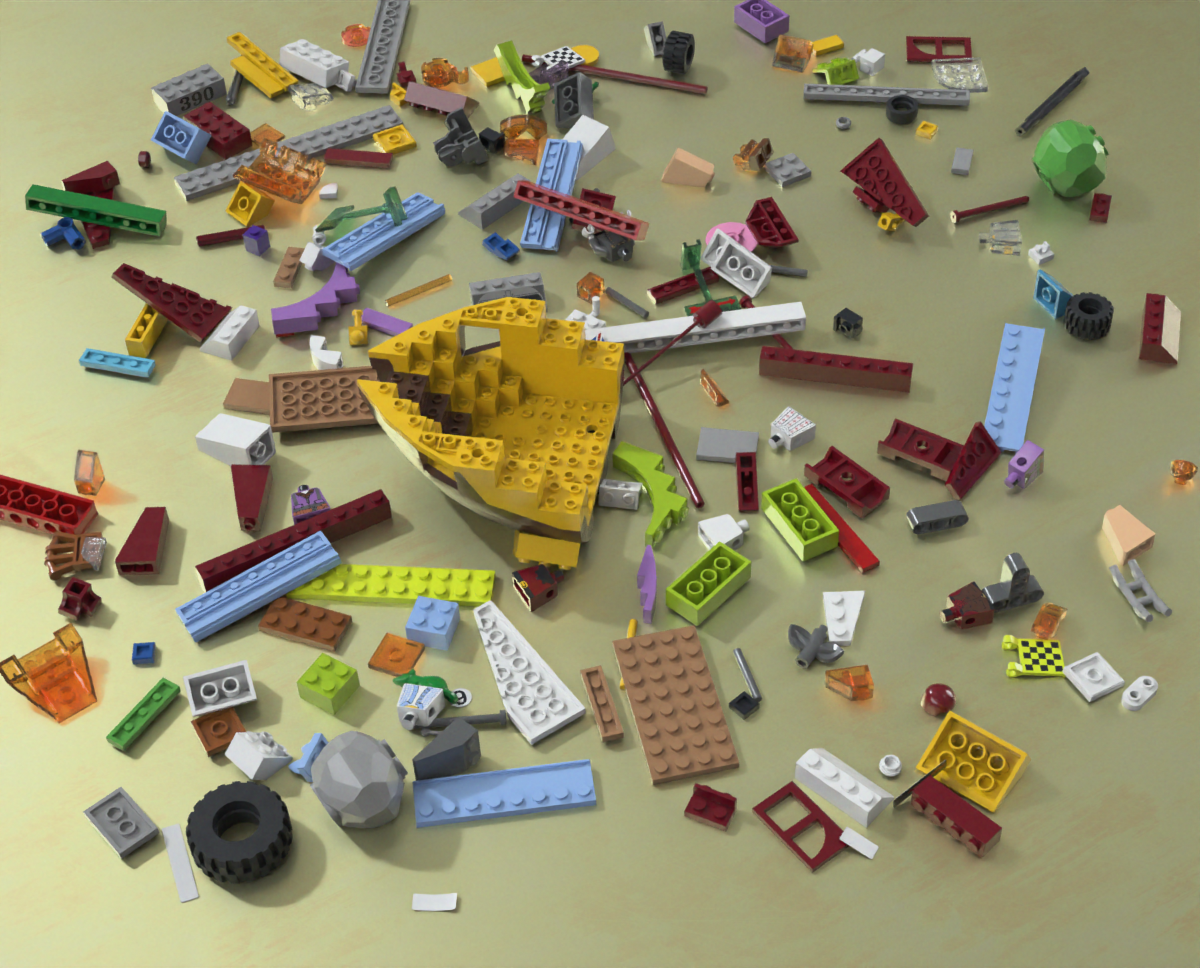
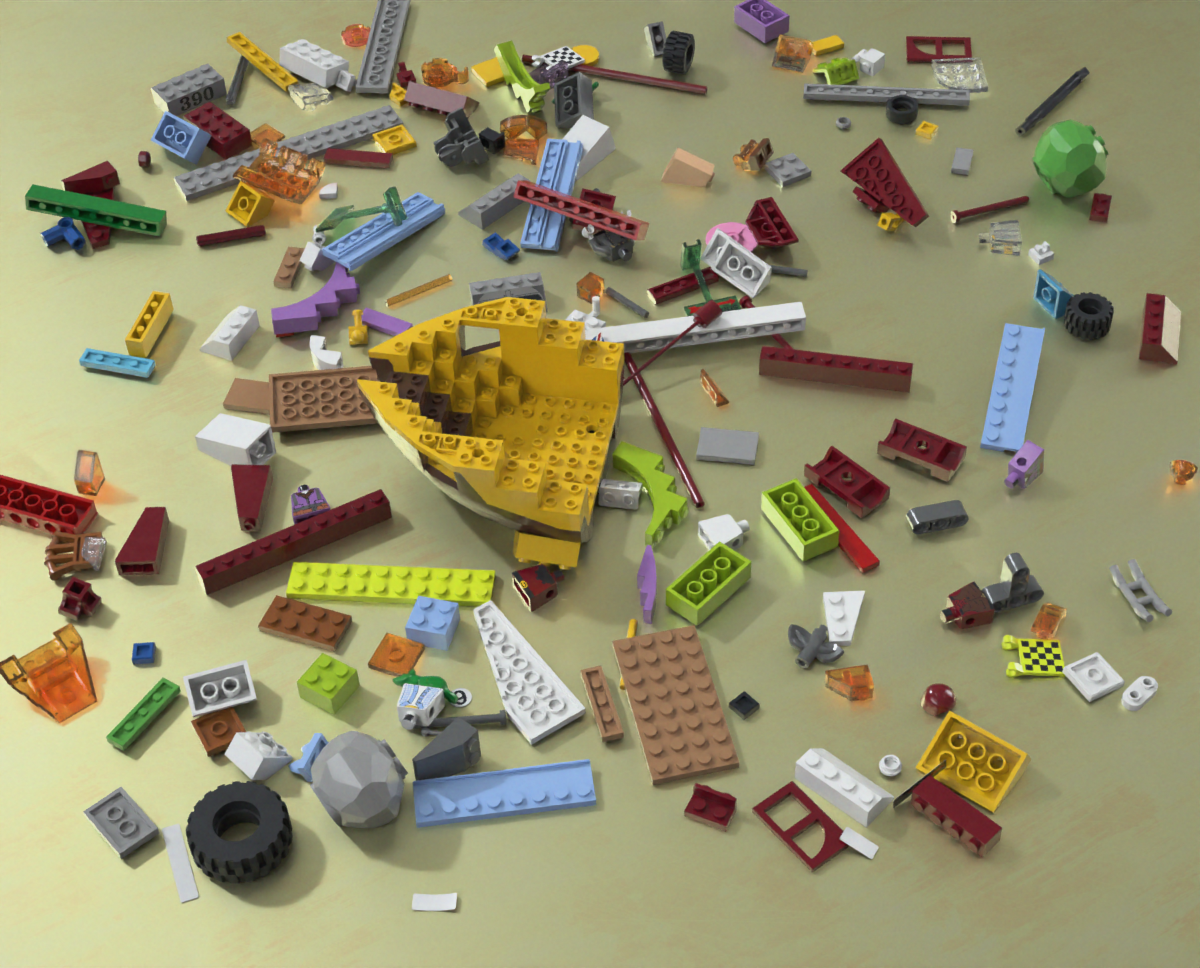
dark red wing [111,263,233,343] -> none
light blue plate [175,531,342,642] -> none
yellow tile [230,55,284,98] -> none
dark purple brick [243,225,270,256] -> none
bar [733,648,762,702] -> none
dark red slope [735,452,759,511] -> none
white torso [768,406,816,451] -> none
black brick [833,308,863,338] -> none
dark red wing [945,421,1002,500] -> none
light nougat slope [1102,505,1156,566] -> none

